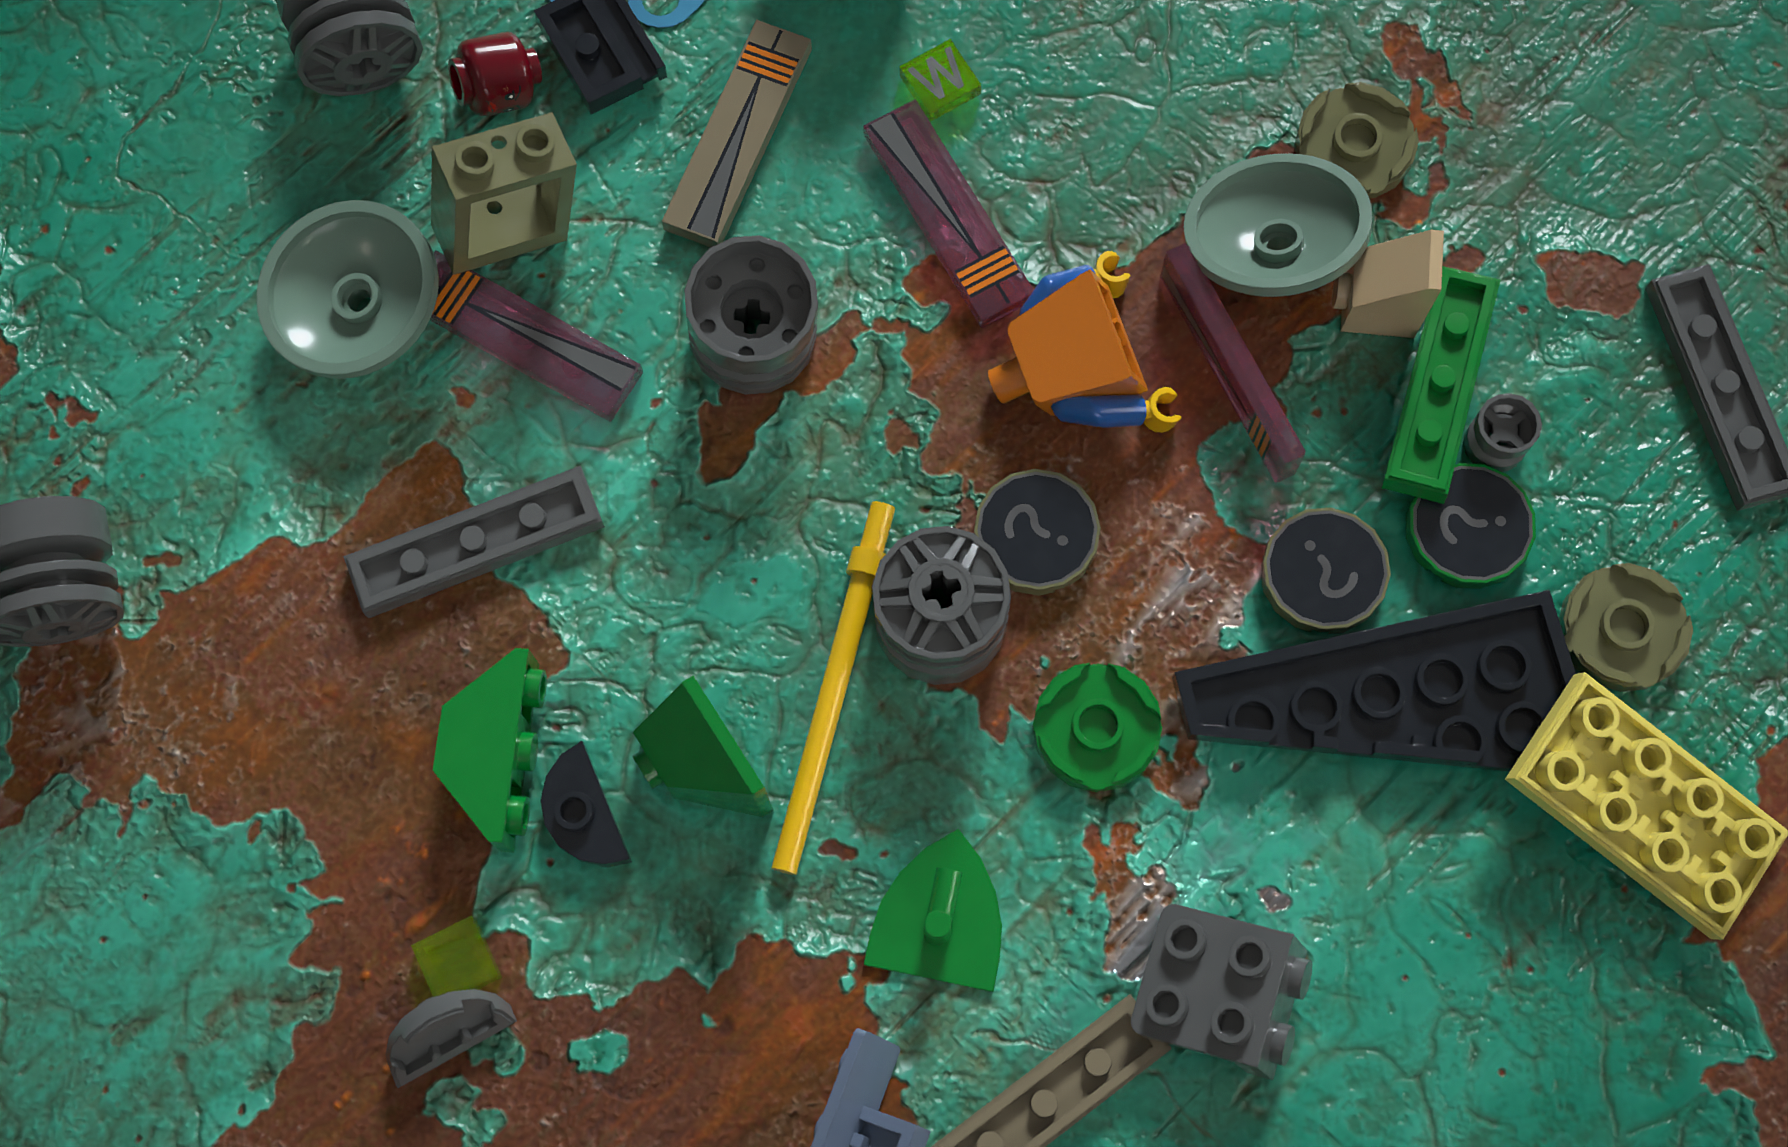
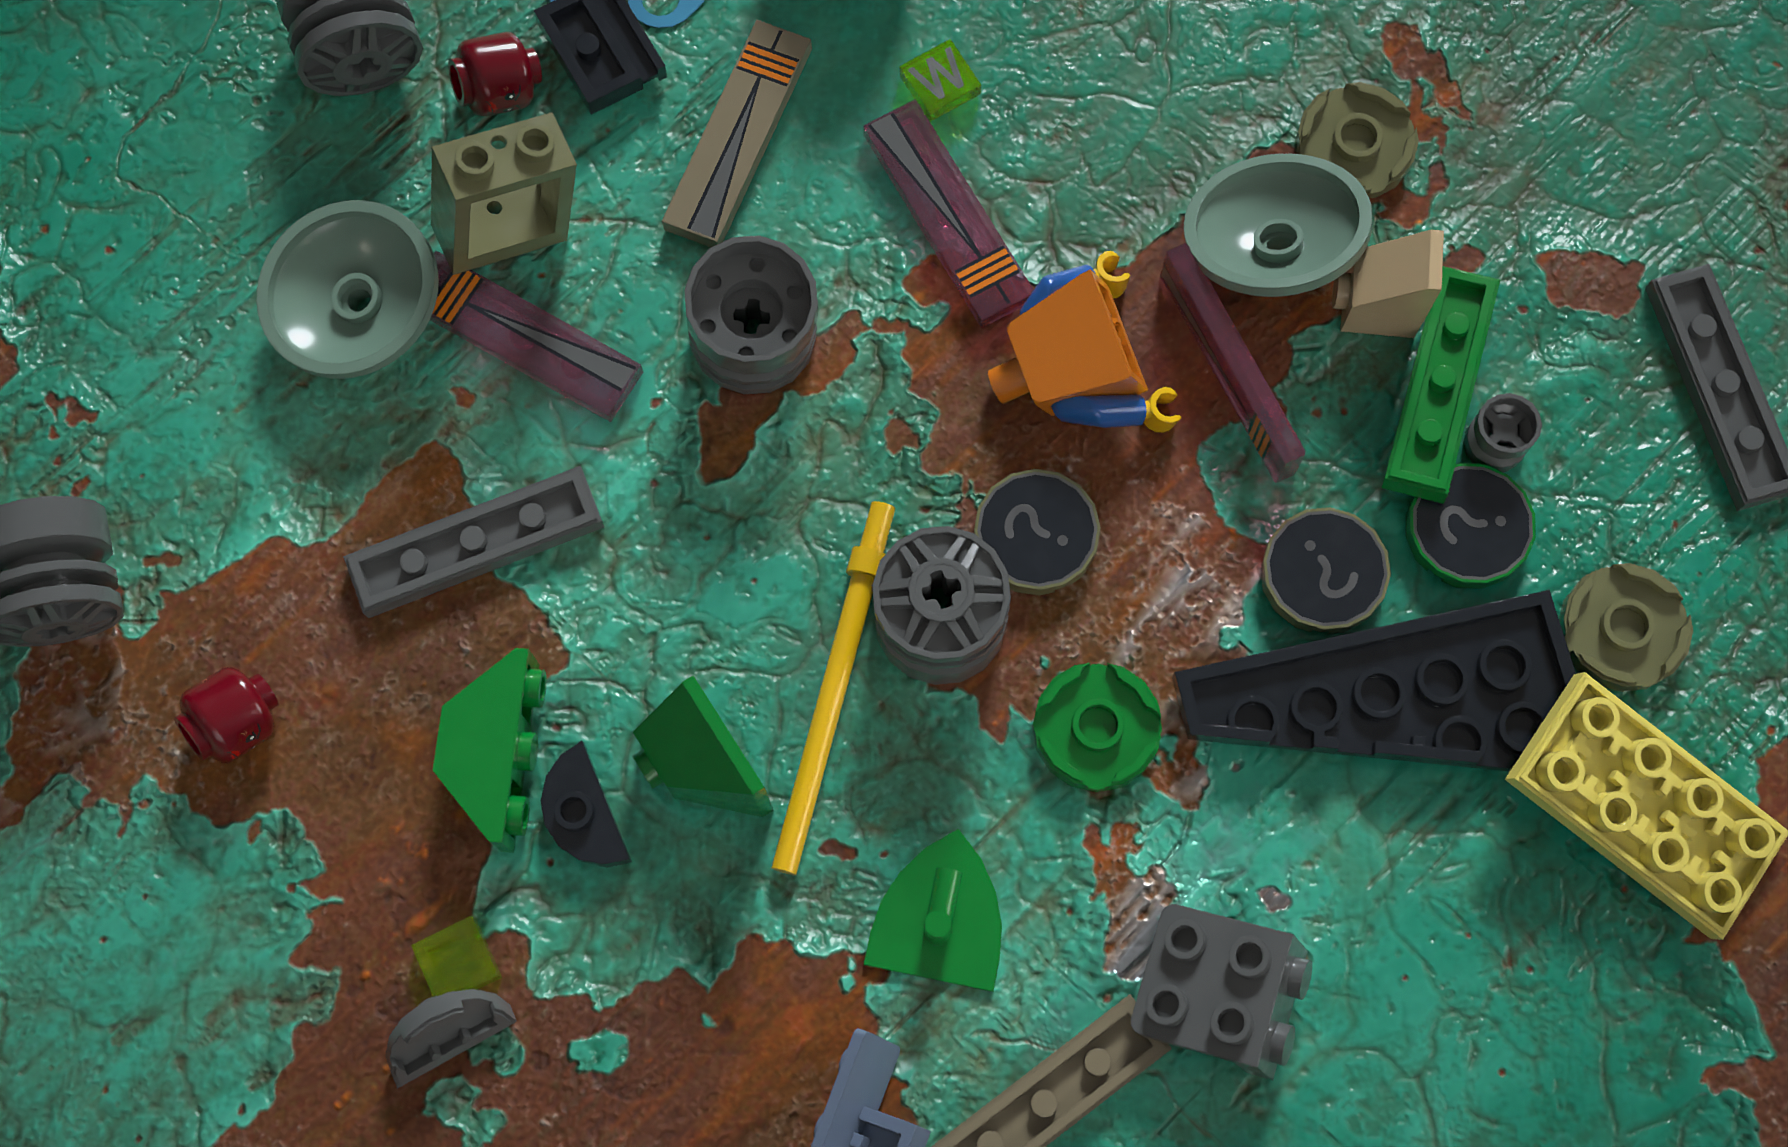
none -> dark red head [174,667,279,764]

